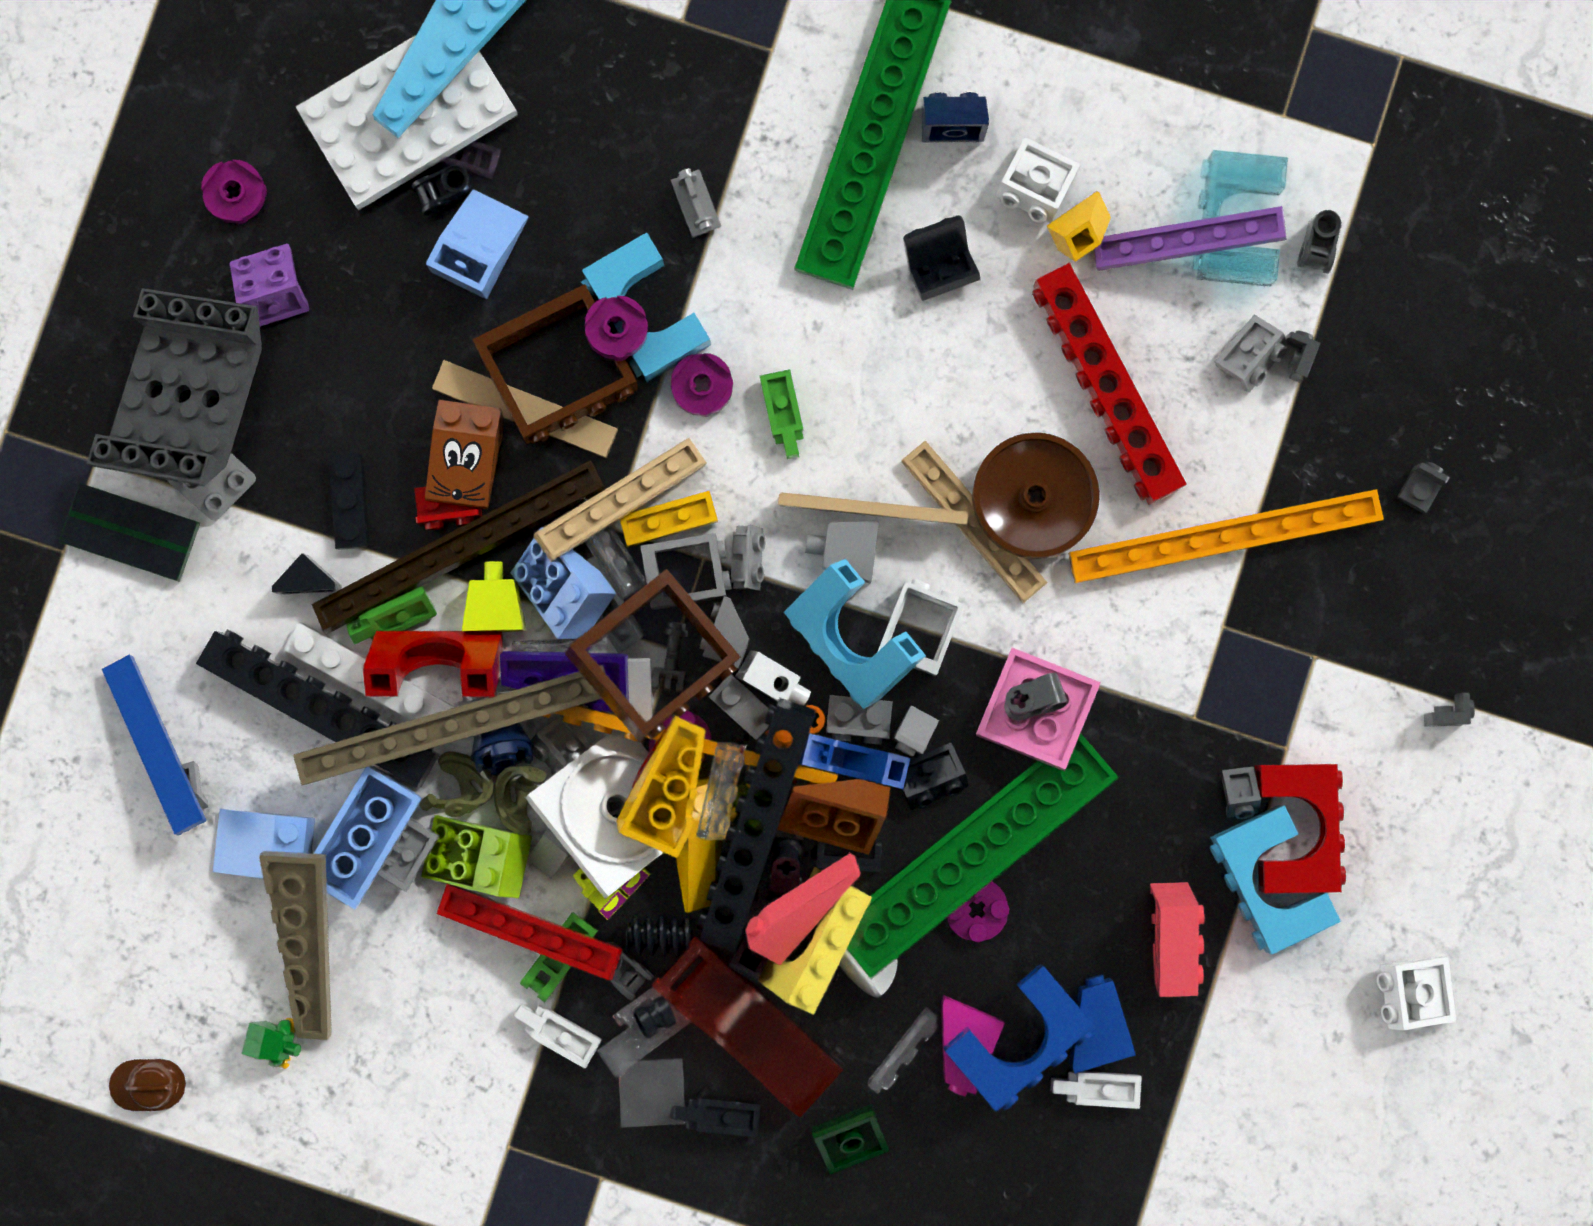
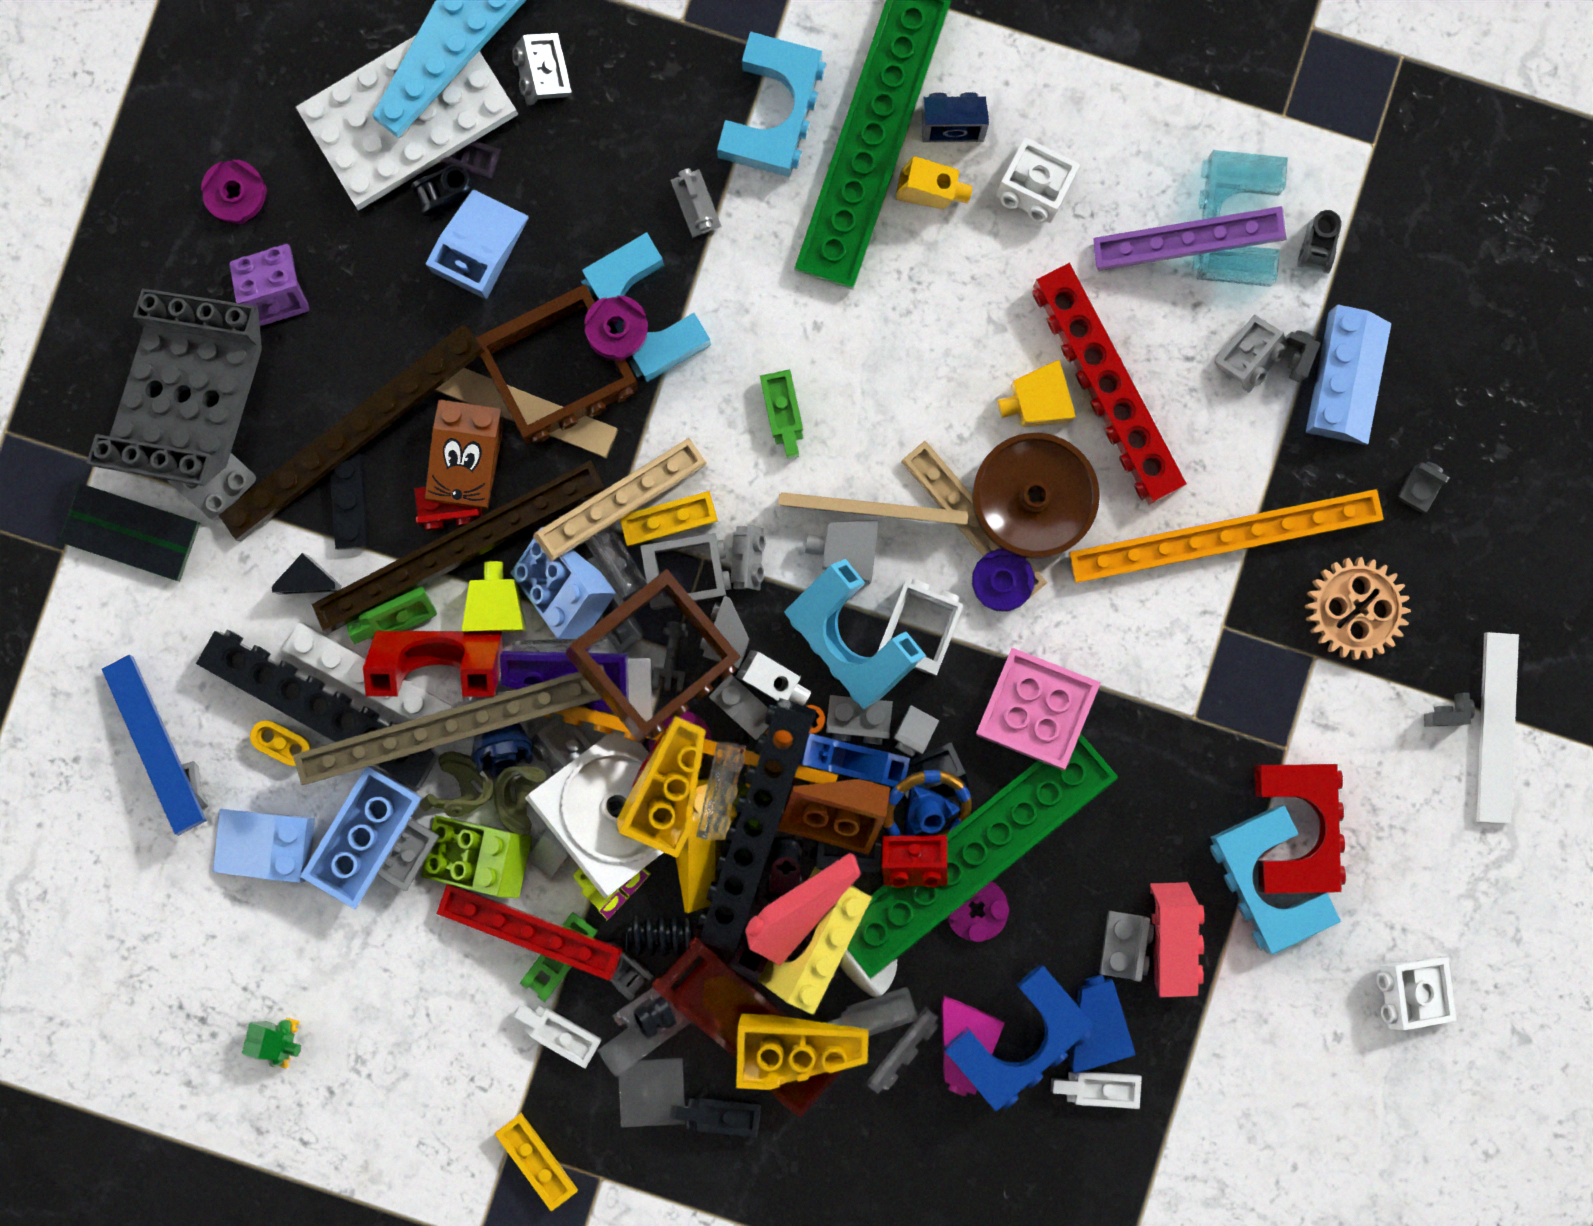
reddish brown piece [109,1059,186,1111] -> none
dark tan wing [259,851,332,1040] -> none
magenta plate [671,353,733,417] -> none
dark green slope [812,1104,889,1175] -> none
black bracket [903,215,980,301] -> none
dark grey piece [1004,673,1068,721] -> none
yellow slope [1047,191,1111,262] -> none
dark grey bracket [1221,766,1261,819] -> none
none -> dark brown plate [219,324,485,541]
none -> yellow plate [250,720,312,766]
none -> yellow plate [494,1113,578,1212]
none -> bracket [512,33,571,105]
none -> medium azure arch [717,32,826,177]
none -> yellow wedge [736,1014,868,1090]
none -> clear hinge [827,987,918,1036]
none -> red bracket [882,835,948,888]
none -> blue piece [883,770,972,836]
none -> yellow torso [895,156,972,209]
none -> dark purple tile [972,549,1035,612]
none -> yellow torso [997,360,1076,427]
none -> light grey bracket [1099,910,1154,982]
none -> light blue slope [1305,305,1391,445]
none -> light nougat gear [1305,557,1411,660]
none -> white tile [1476,632,1519,824]

